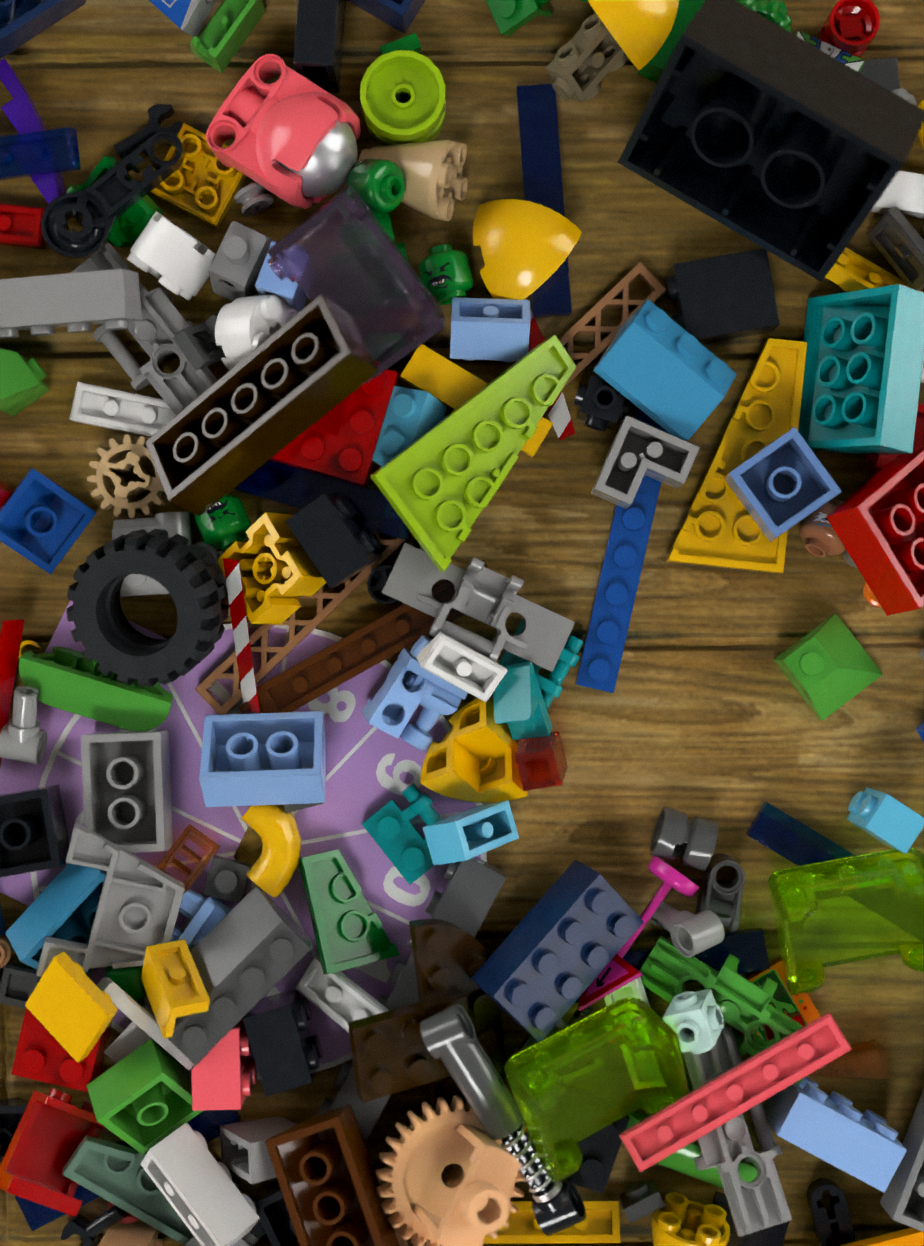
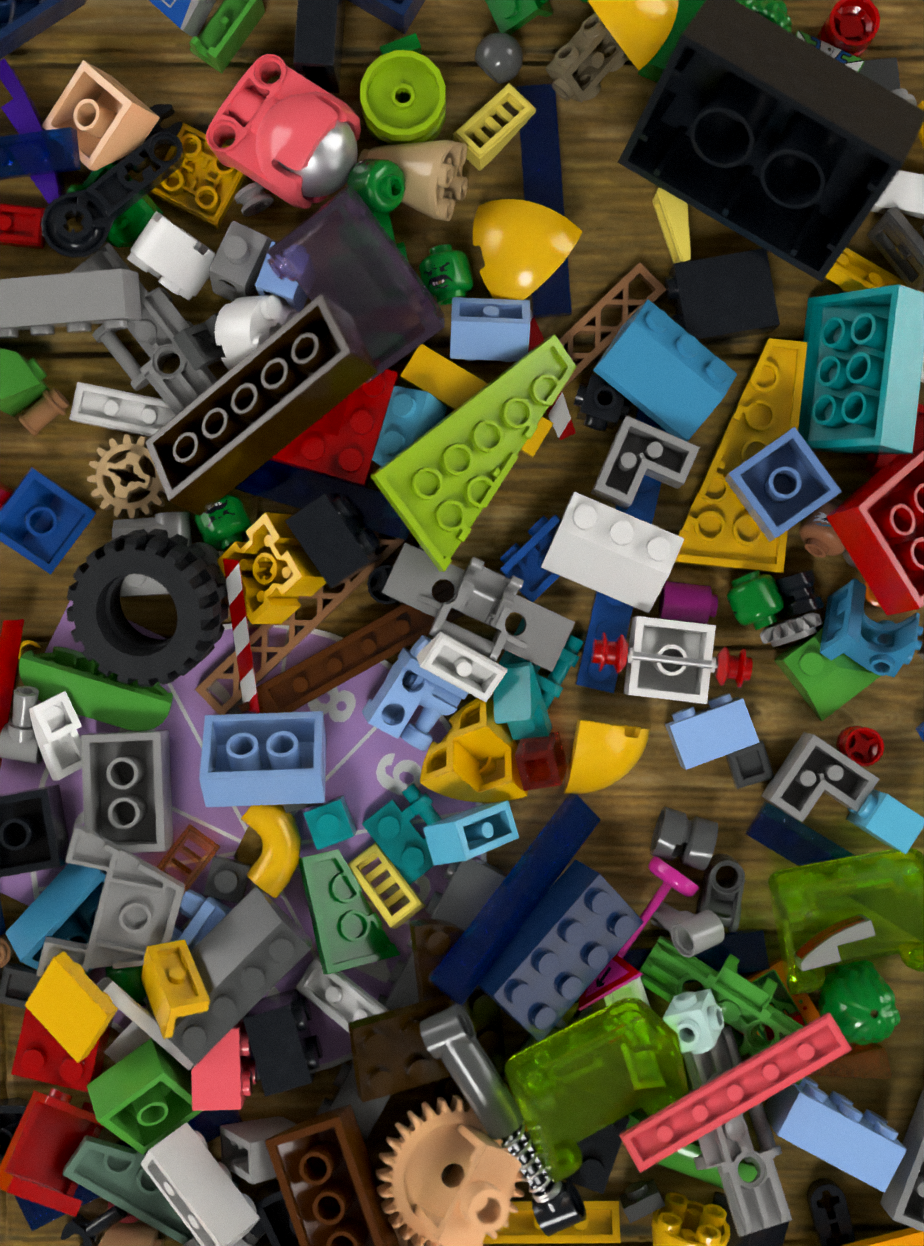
none -> medium nougat pin [19,388,70,436]
none -> white slope [29,691,82,781]
none -> light nougat slope [42,60,160,171]
none -> teal brick [303,795,357,850]
none -> light yellow slope [348,842,426,929]
none -> clear blue tile [429,794,601,1006]
none -> light yellow slope [453,83,536,171]
none -> dark grey piece [474,32,524,84]
none -> blue bracket [499,514,561,602]
none -> white slope [541,492,685,613]
none -> yellow brick [563,719,651,794]
none -> white brick [591,616,753,704]
none -> light yellow slope [652,188,691,264]
none -> magenta brick [659,581,718,624]
none -> light blue brick [665,693,759,770]
none -> dark grey tile [725,740,774,789]
none -> green head [727,570,784,630]
none -> light grey gear [760,612,823,647]
none -> light grey brick [761,732,879,822]
none -> black wheel [775,570,824,617]
none -> light grey slope [792,914,876,971]
none -> green hair [818,956,900,1045]
none -> dark azure tile [820,578,923,677]
none -> red wheel [836,726,884,766]

